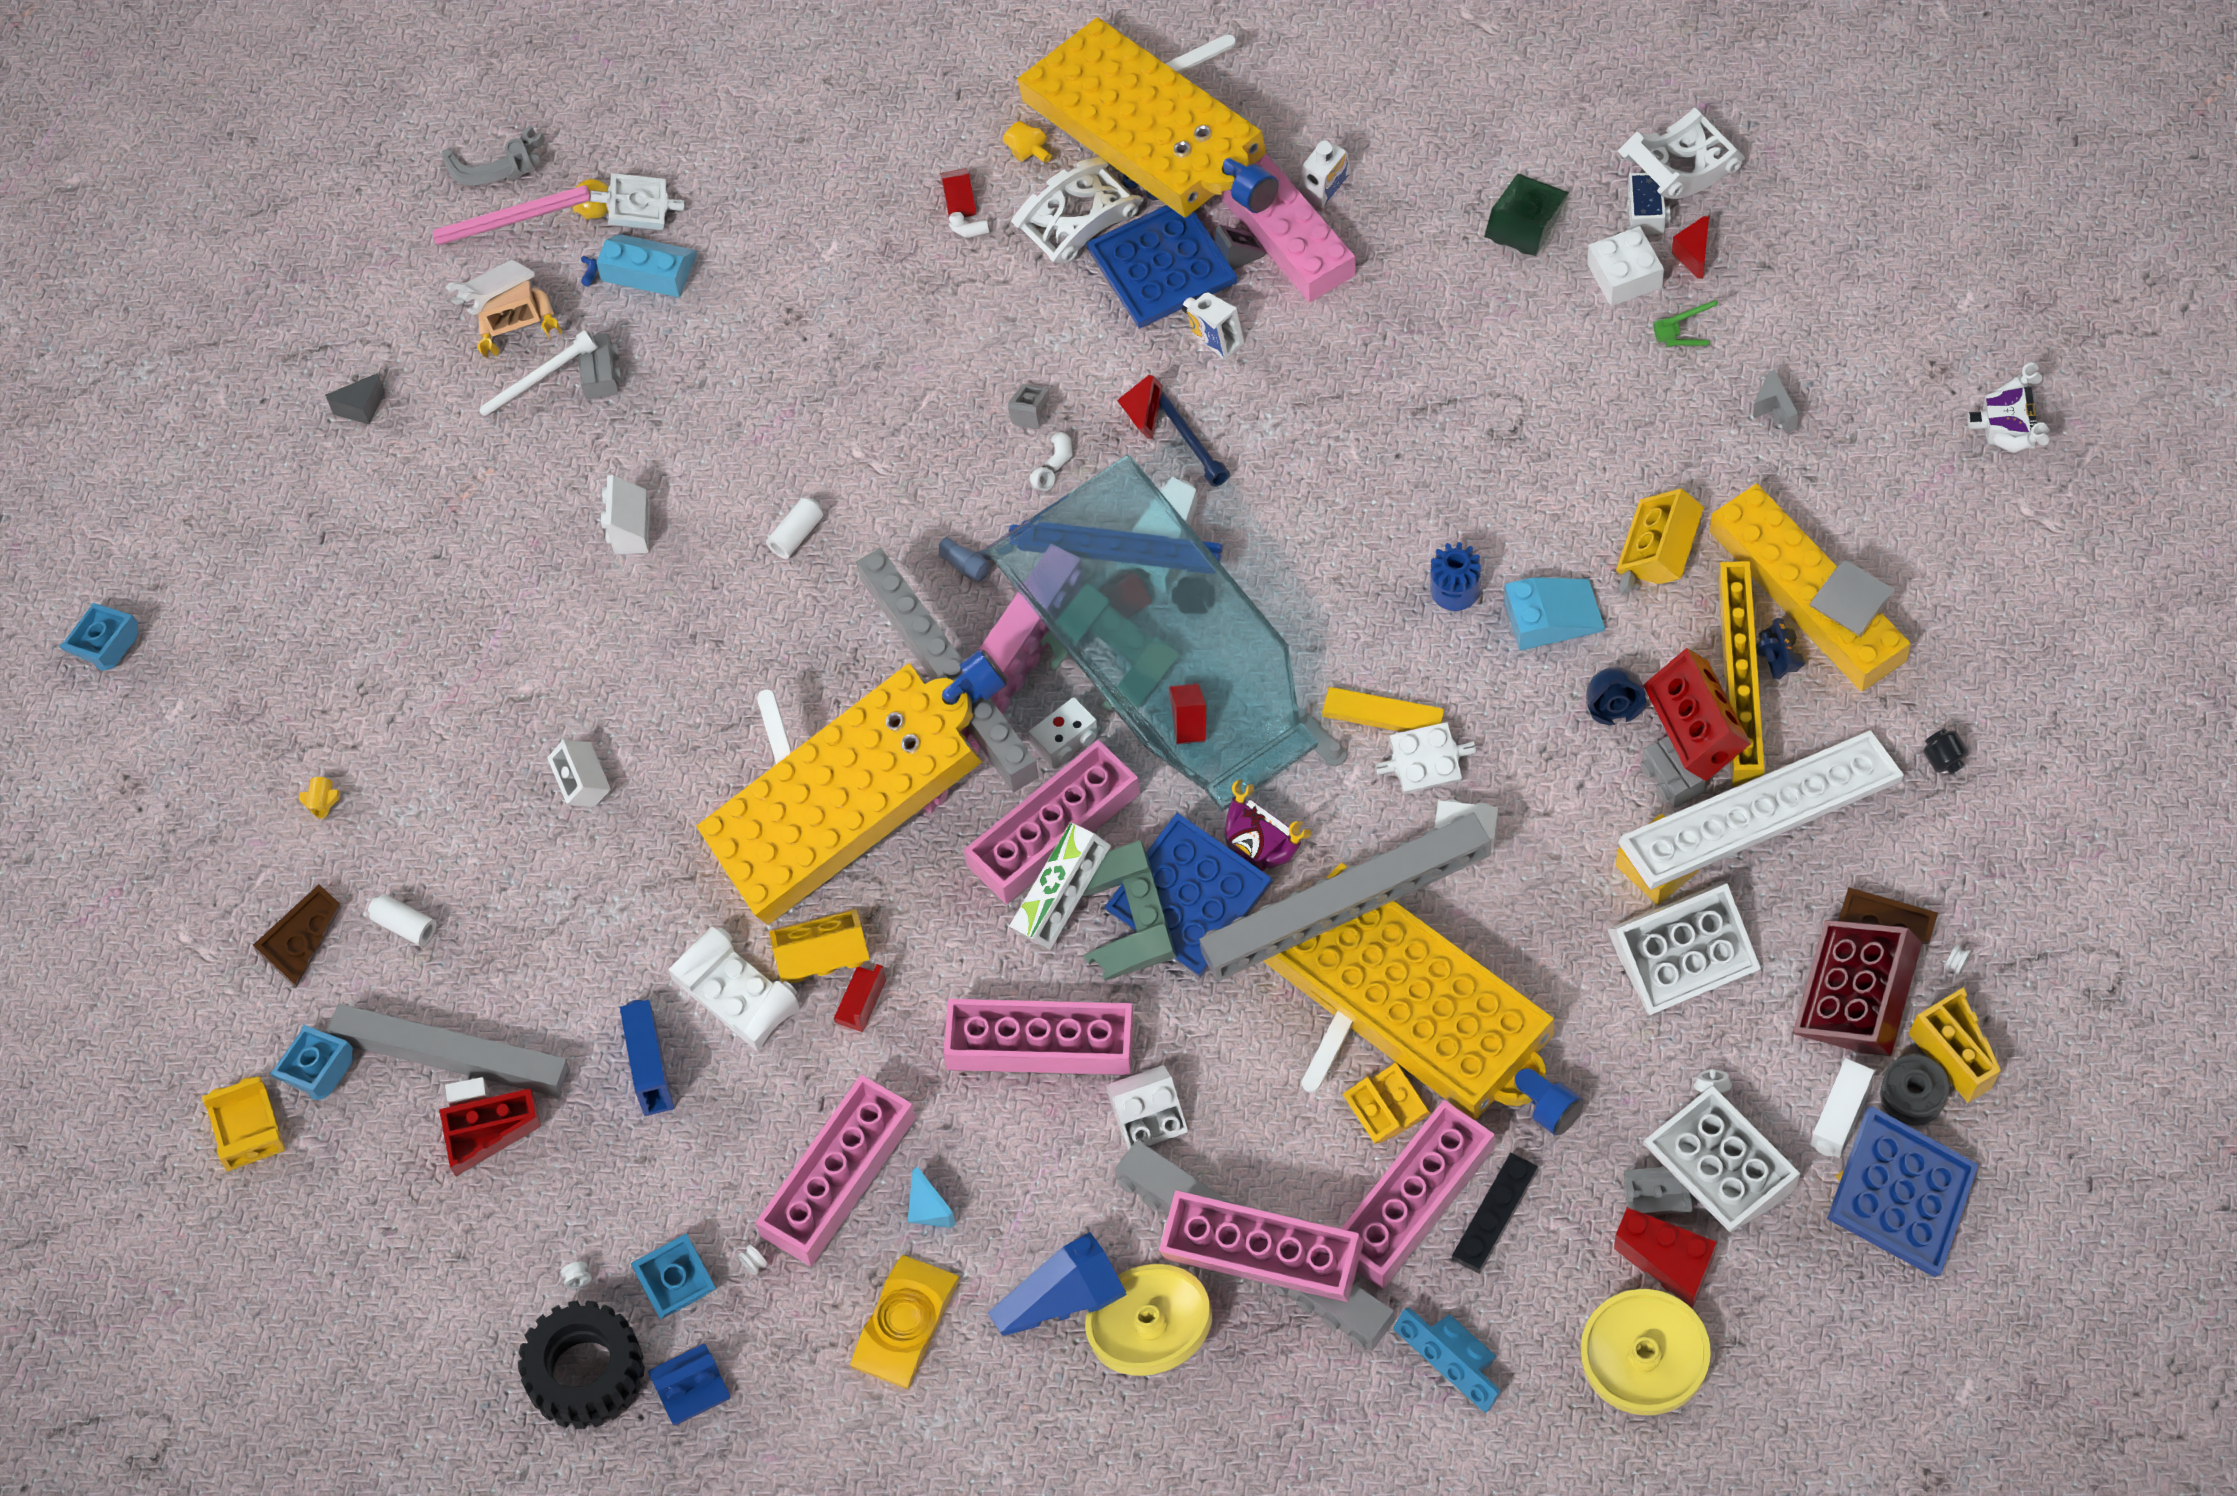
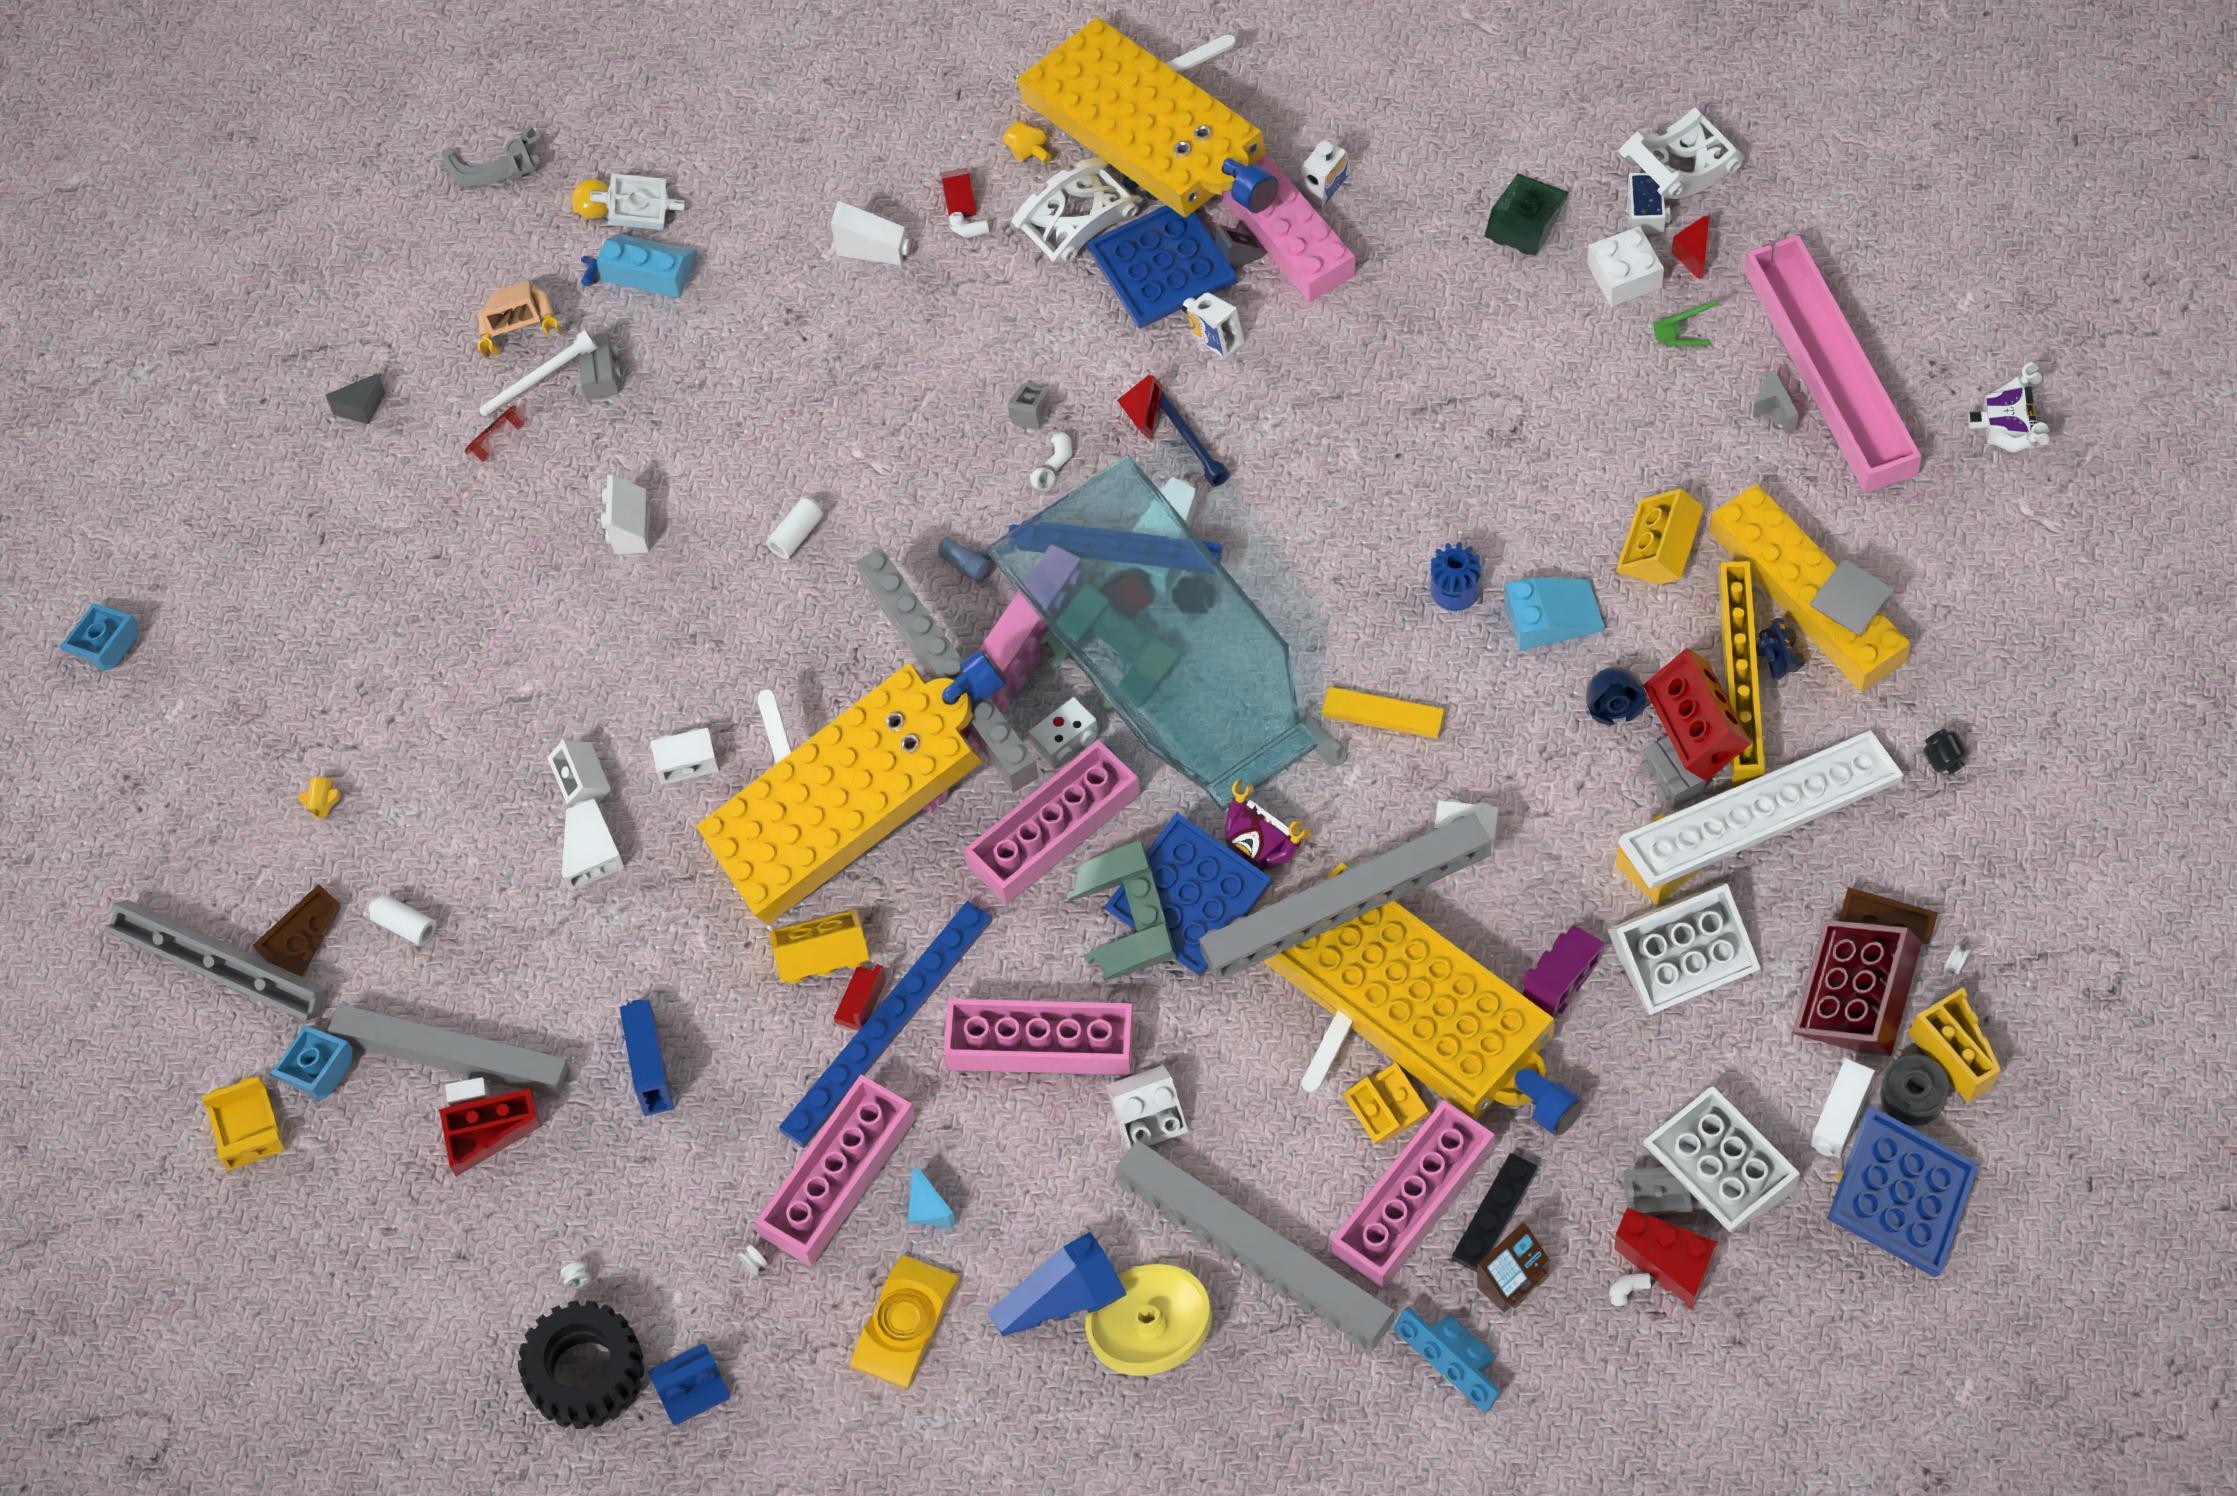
bright pink axle [433,185,591,245] -> none
white flag [446,259,535,315] -> none
dark azure slope [630,1233,716,1319] -> none
white piece [668,927,800,1052] -> none
white brick [1009,822,1111,950] -> none
bright pink brick [1159,1190,1364,1303] -> none
red slope [1169,684,1206,745] -> none
white plate [1375,722,1476,794] -> none
light yellow dish [1580,1289,1711,1415] -> none
light grey rock [1618,571,1640,593] -> none
white hat [1694,1069,1733,1094] -> none
none -> light grey tile [104,900,330,1021]
none -> clear red piece [464,405,525,462]
none -> white slope [562,798,624,892]
none -> white brick [650,728,719,785]
none -> blue plate [779,900,992,1148]
none -> white slope [831,201,911,265]
none -> reddish brown slope [1477,1222,1550,1313]
none -> magenta wedge [1522,925,1605,1018]
none -> white arm [1609,1273,1651,1306]
none -> bright pink piece [1744,235,1922,494]

